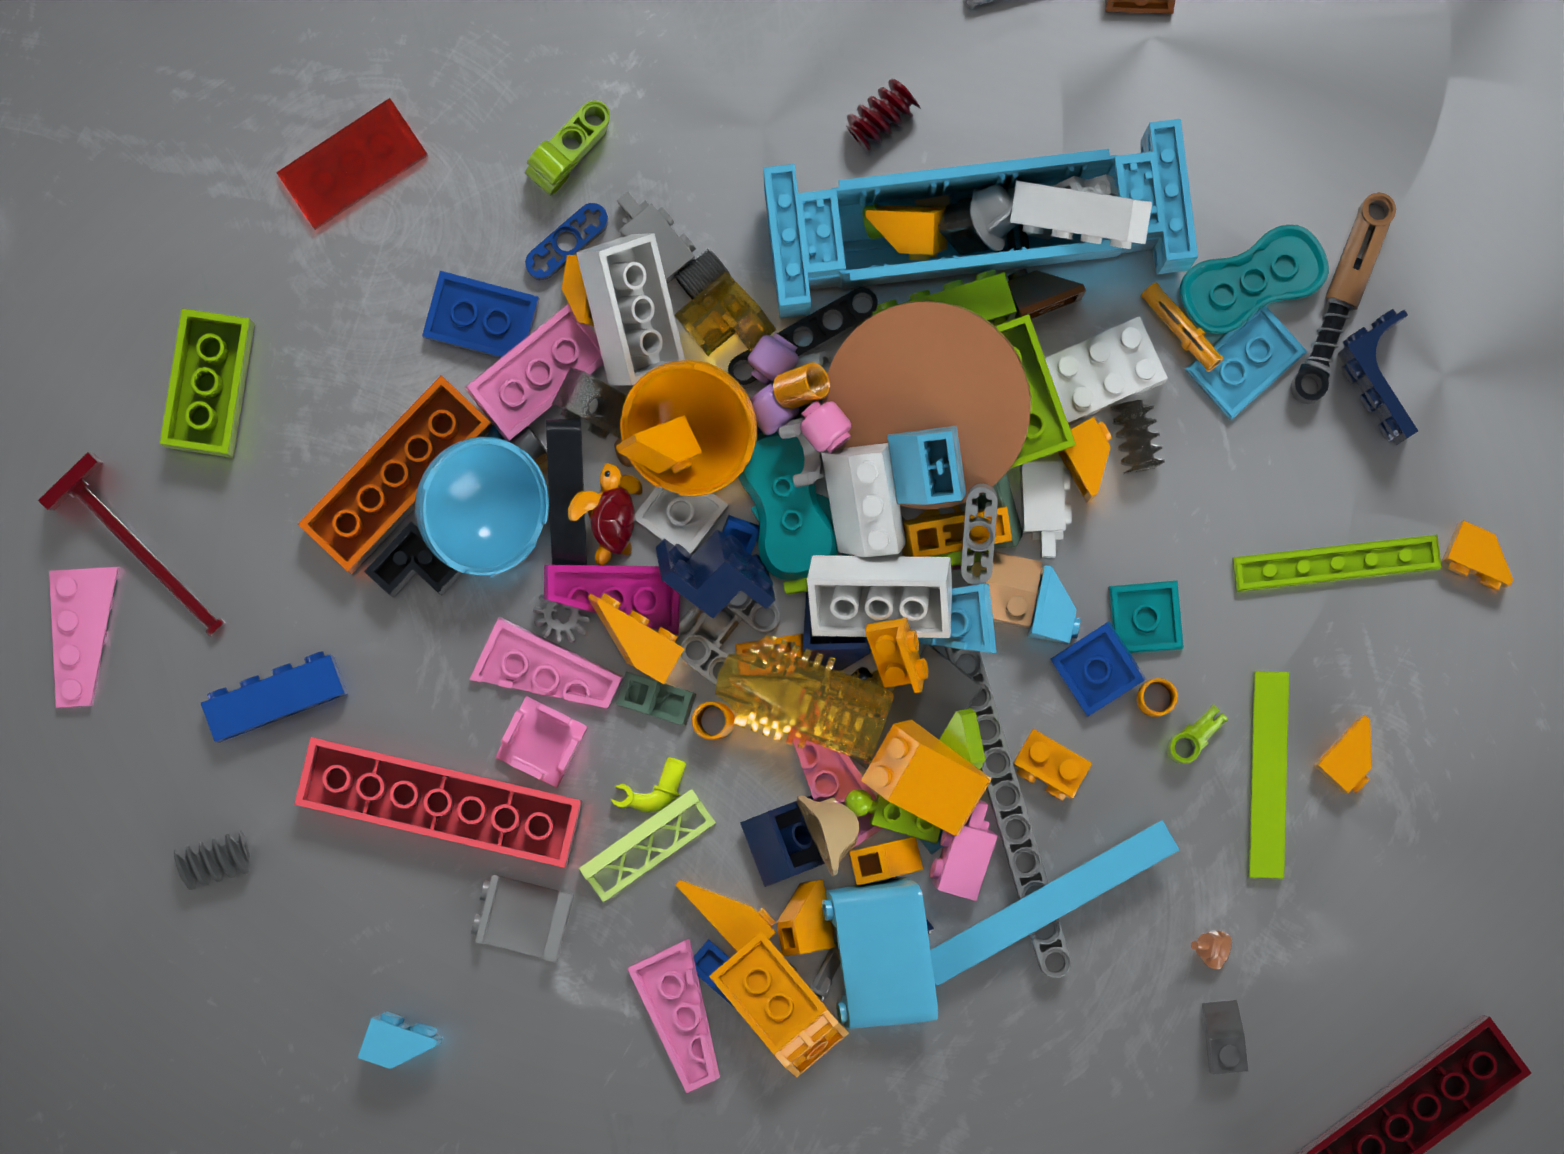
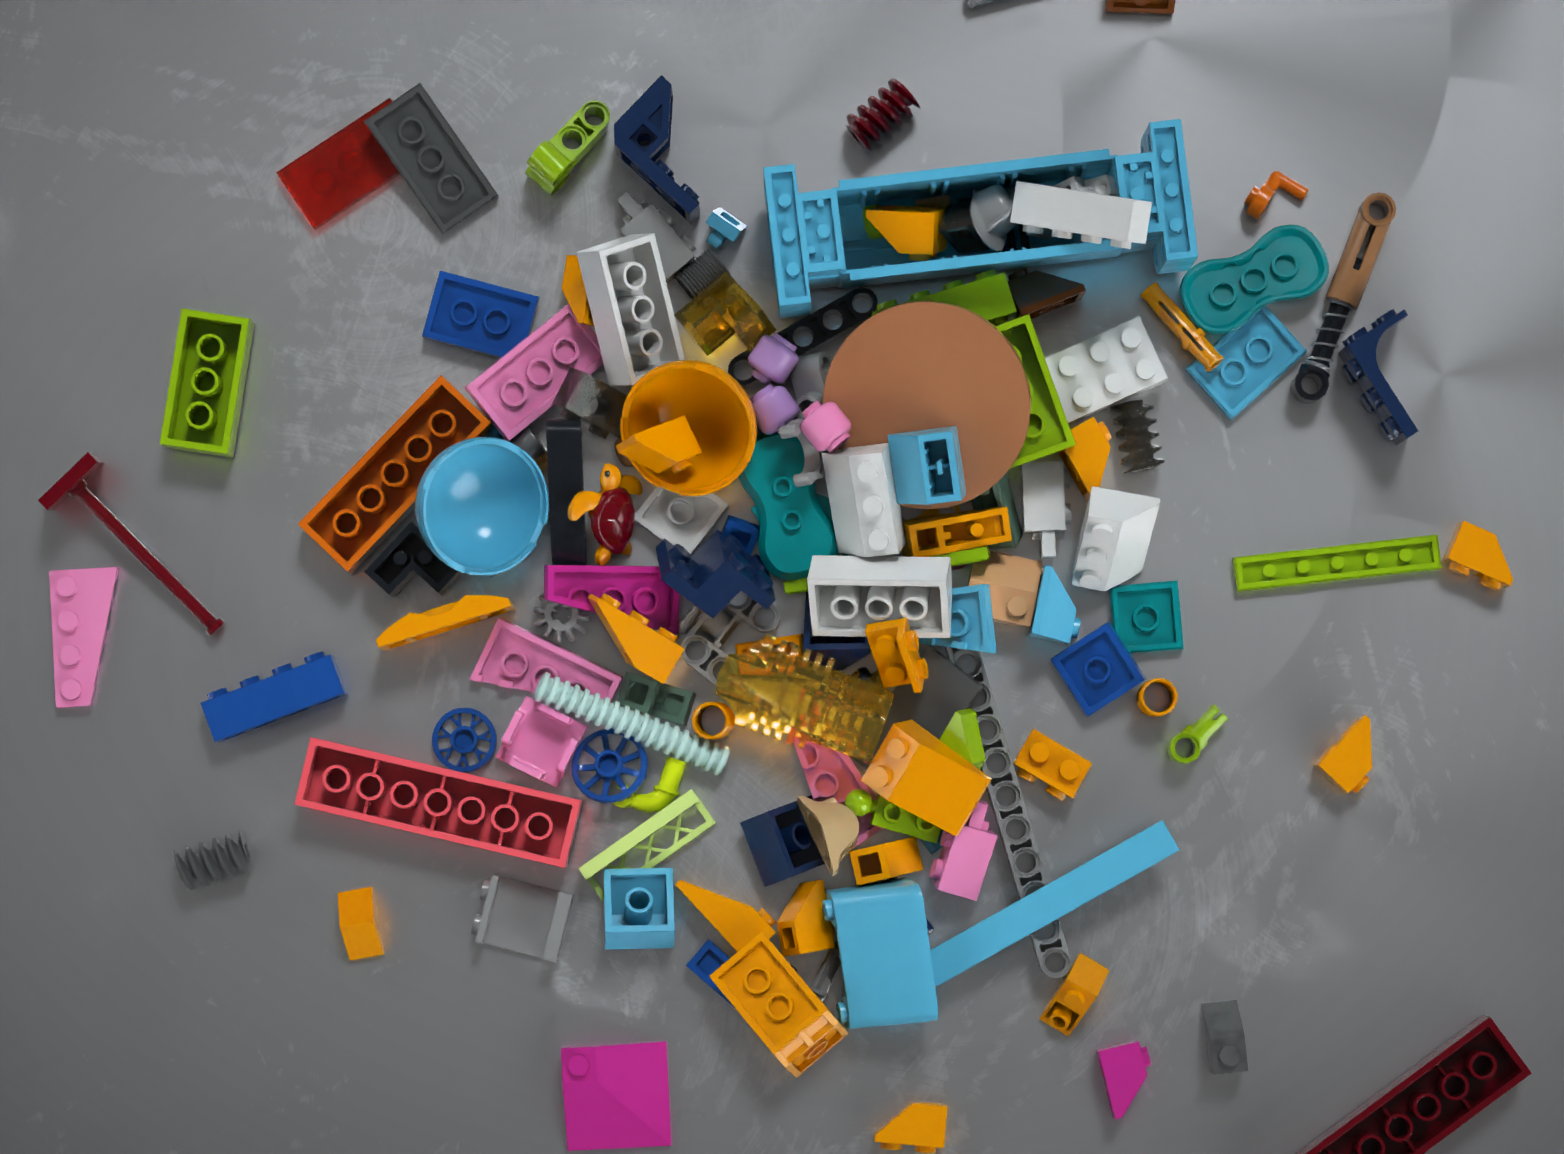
medium azure slope [358,1011,443,1069] -> none
blue beam [525,203,608,280] -> none
bright pink wing [627,938,720,1093] -> none
light orange piece [773,362,830,409] -> none
light grey beam [961,483,998,585] -> none
nougat piece [1191,931,1232,969] -> none
lime tile [1248,671,1289,879] -> none
none -> light orange slope [337,887,384,961]
none -> dark grey tile [364,83,499,234]
none -> light orange slope [376,595,515,651]
none -> blue wheel [432,708,497,772]
none -> light aqua piece [534,672,730,775]
none -> dark pink slope [561,1041,671,1151]
none -> blue wheel [571,728,648,804]
none -> medium azure slope [604,868,675,950]
none -> dark blue bracket [614,75,700,225]
none -> medium azure tile [705,207,748,249]
none -> light orange slope [874,1101,947,1153]
none -> light orange slope [1039,953,1109,1037]
none -> white slope [1071,486,1160,591]
none -> dark pink slope [1096,1040,1151,1119]
none -> orange plate [1244,171,1309,220]

